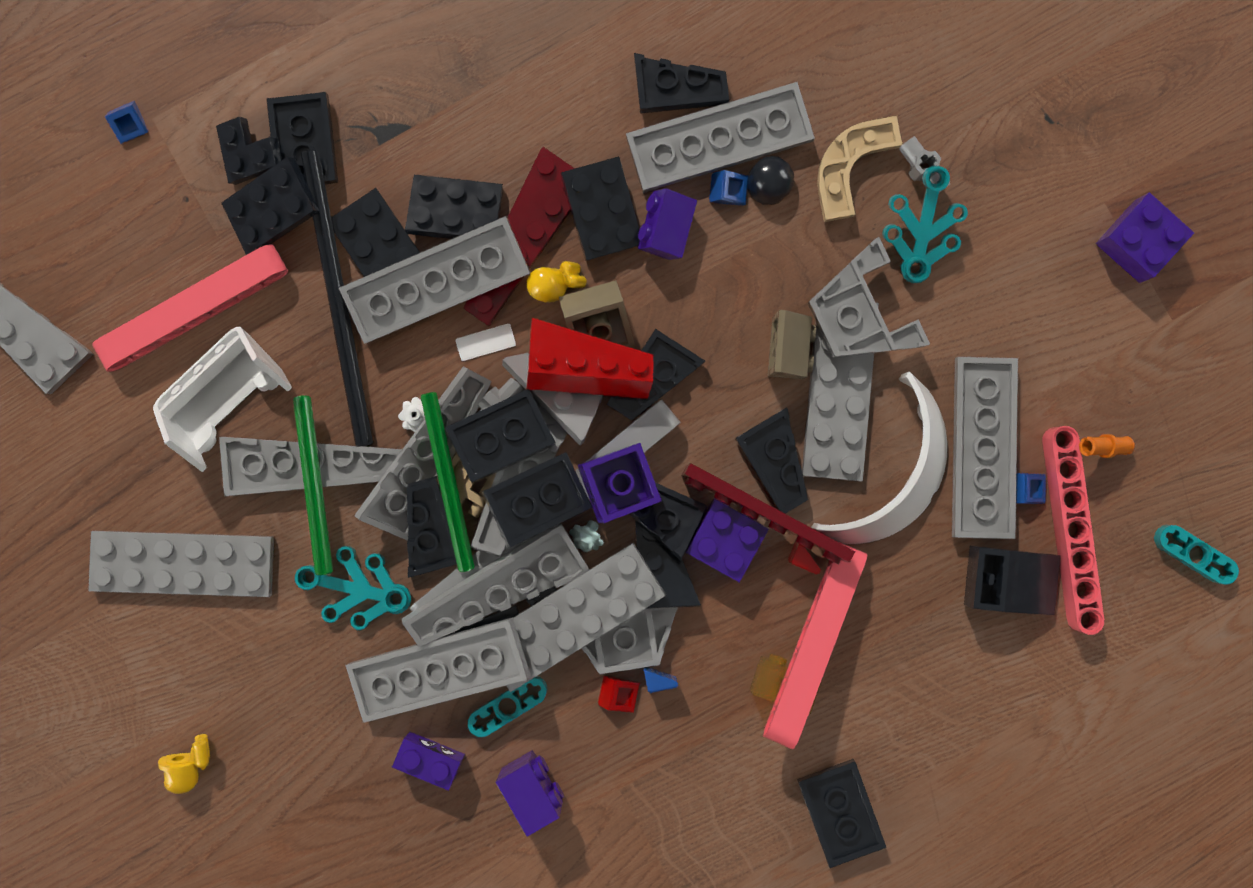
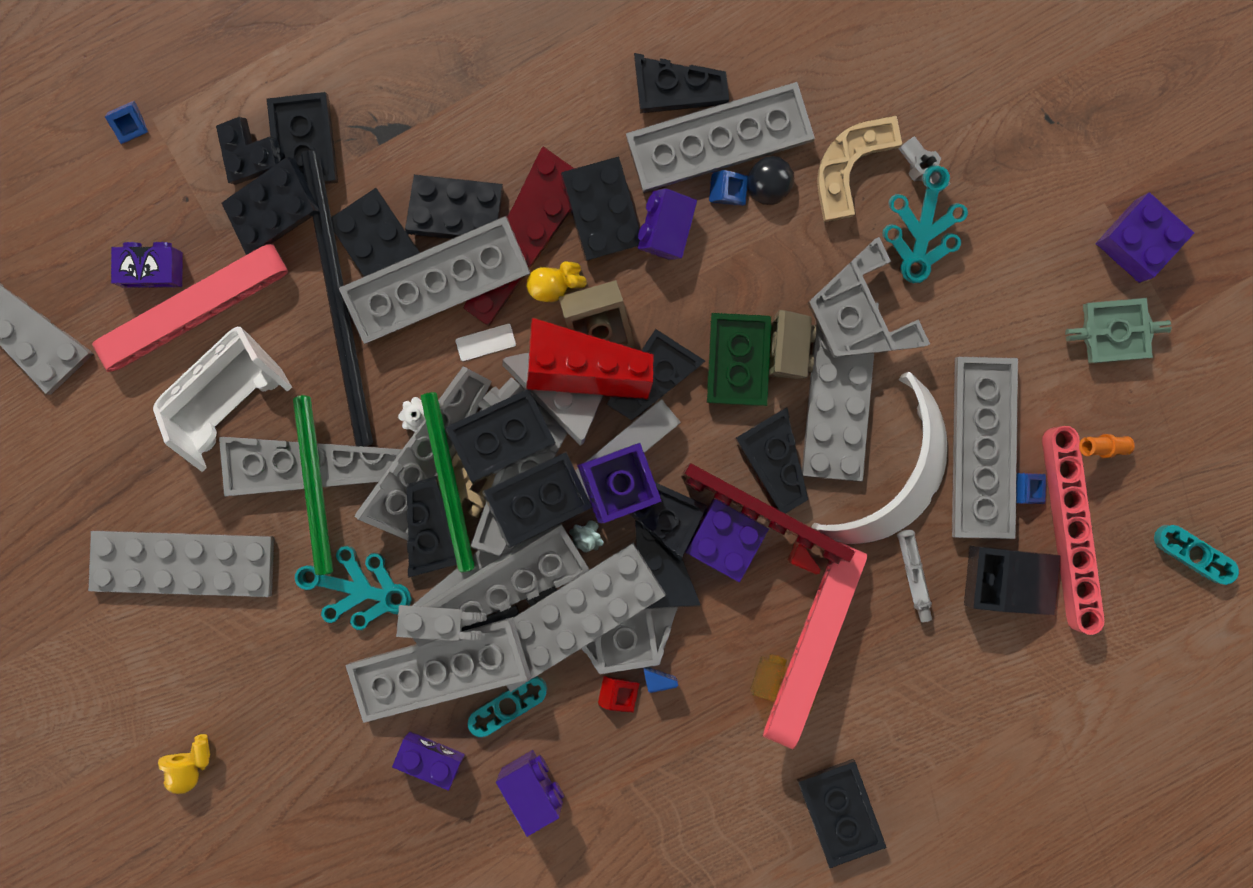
none -> dark purple brick [111,242,183,288]
none -> light grey hinge [396,605,487,641]
none -> dark green plate [706,313,772,406]
none -> light grey piece [897,530,932,622]
none -> sand green plate [1065,298,1172,364]

